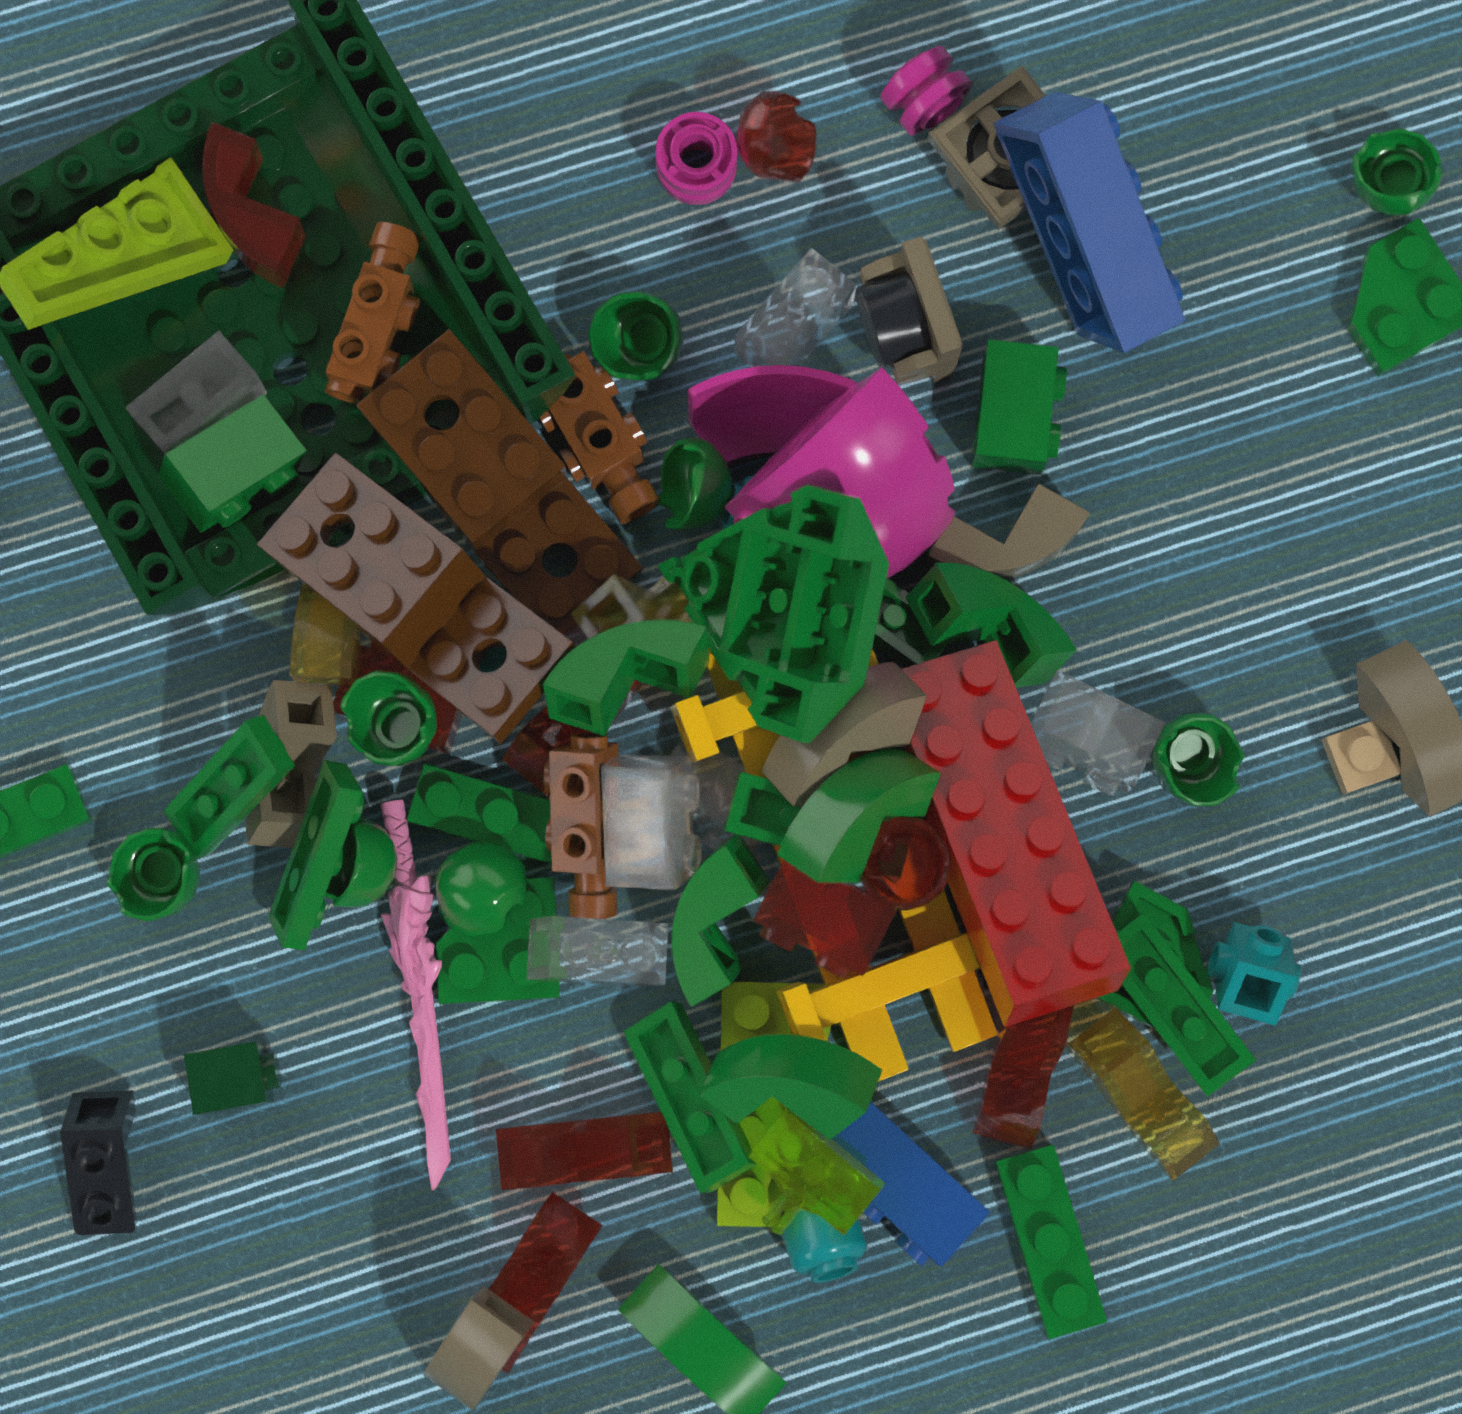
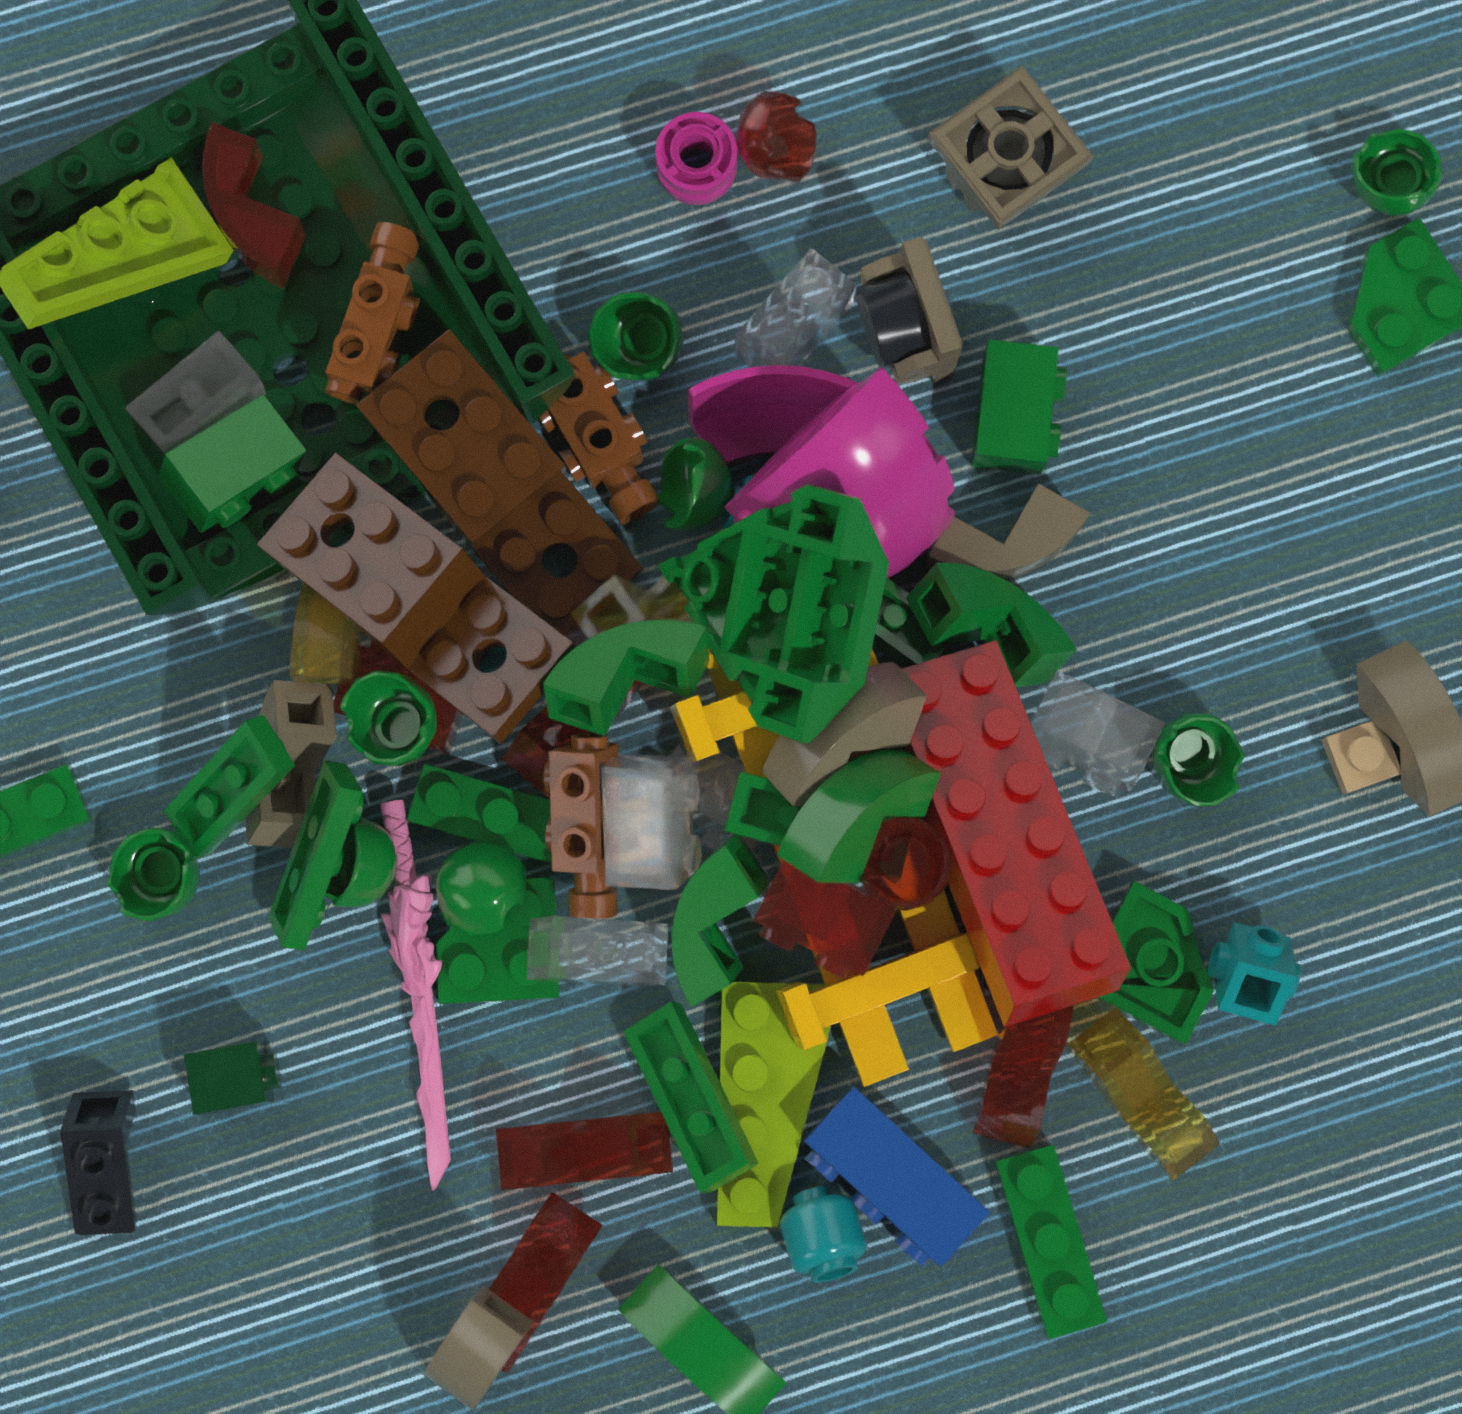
green brick [699,1034,882,1140] -> none
clear neon green plate [748,1108,886,1235] -> none
dark pink wheel [880,45,973,136] -> none
blue brick [993,92,1186,353] -> none
green plate [1116,912,1257,1097] -> none

